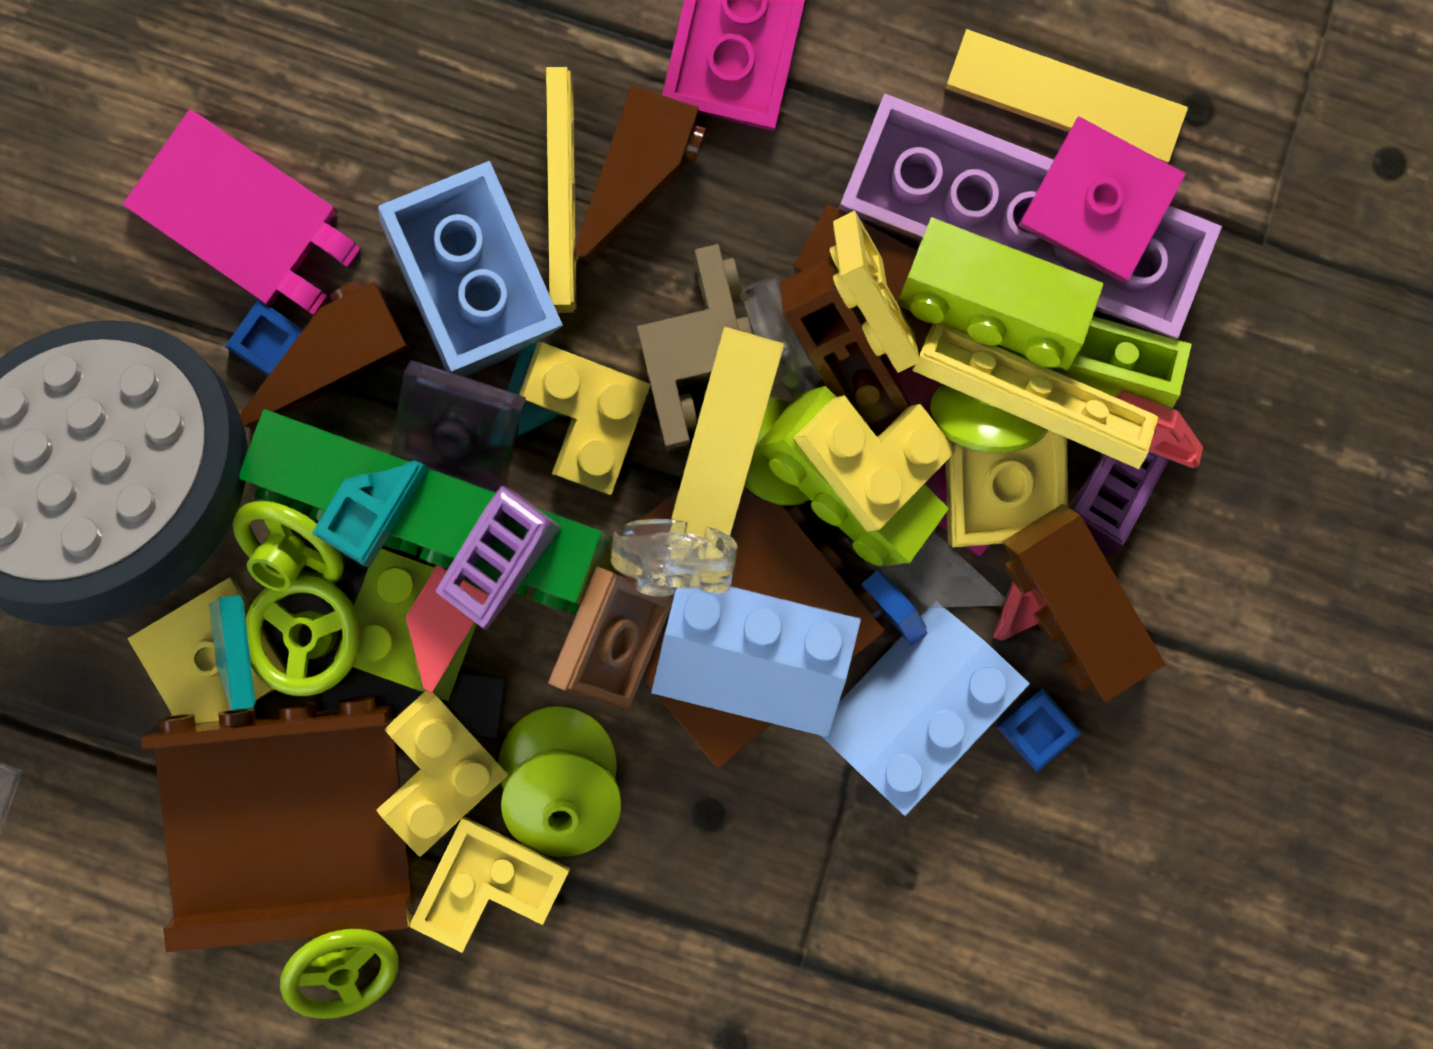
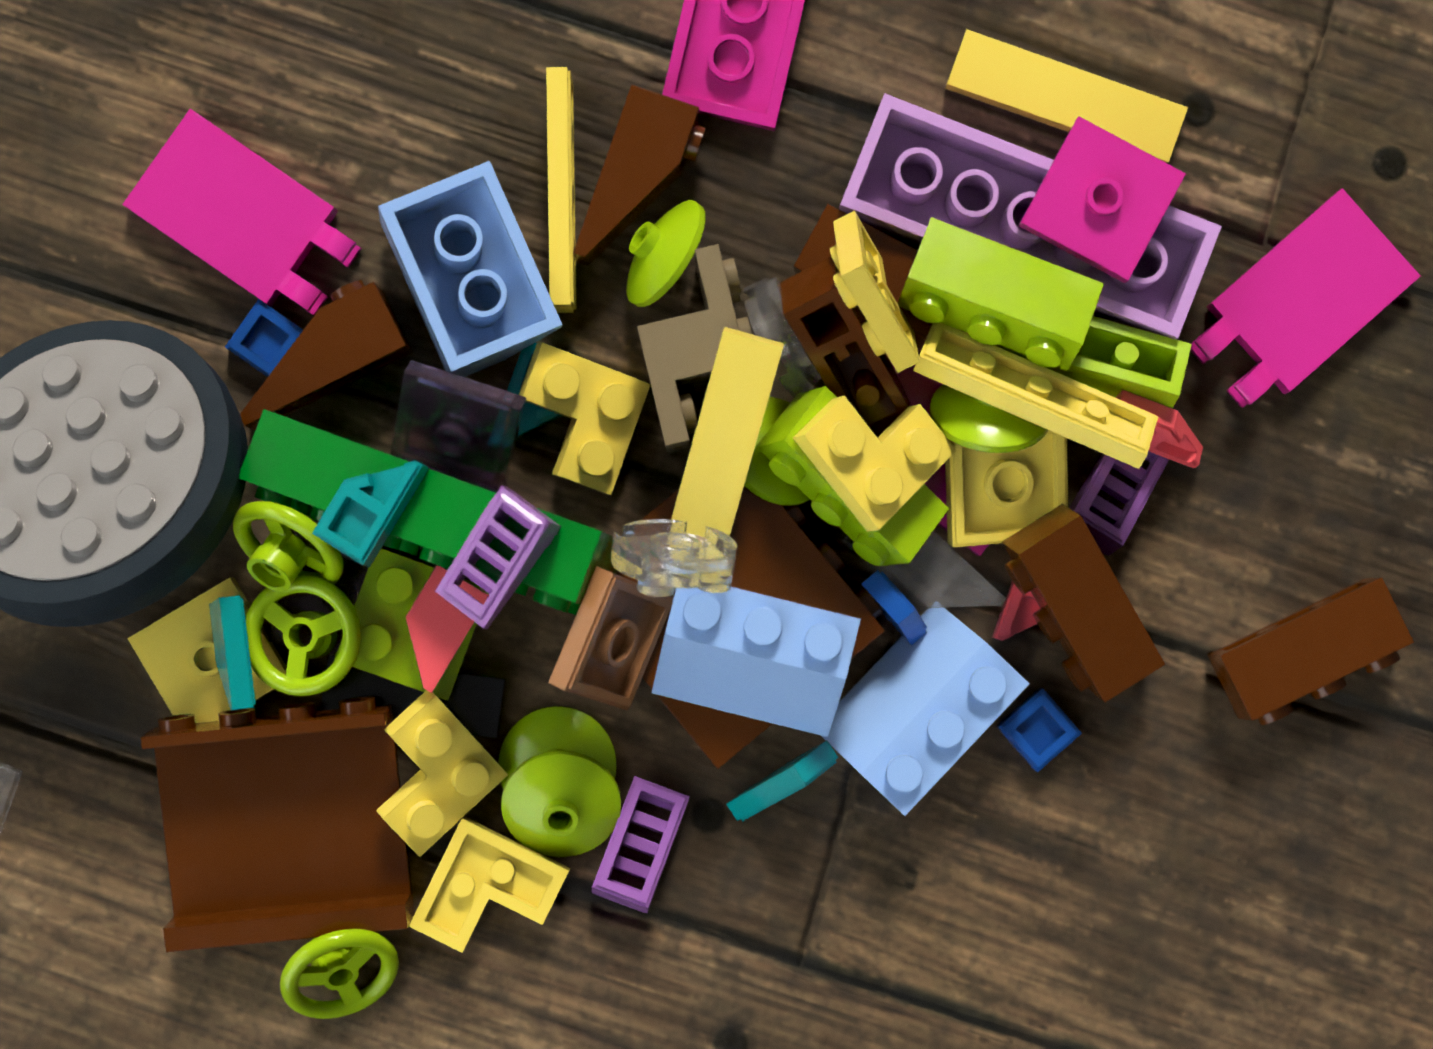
none -> medium lavender slope [592,776,690,913]
none -> lime dish [626,200,706,307]
none -> teal tile [726,740,839,821]
none -> dark pink tile [1191,188,1421,408]
none -> reddish brown brick [1207,577,1414,725]

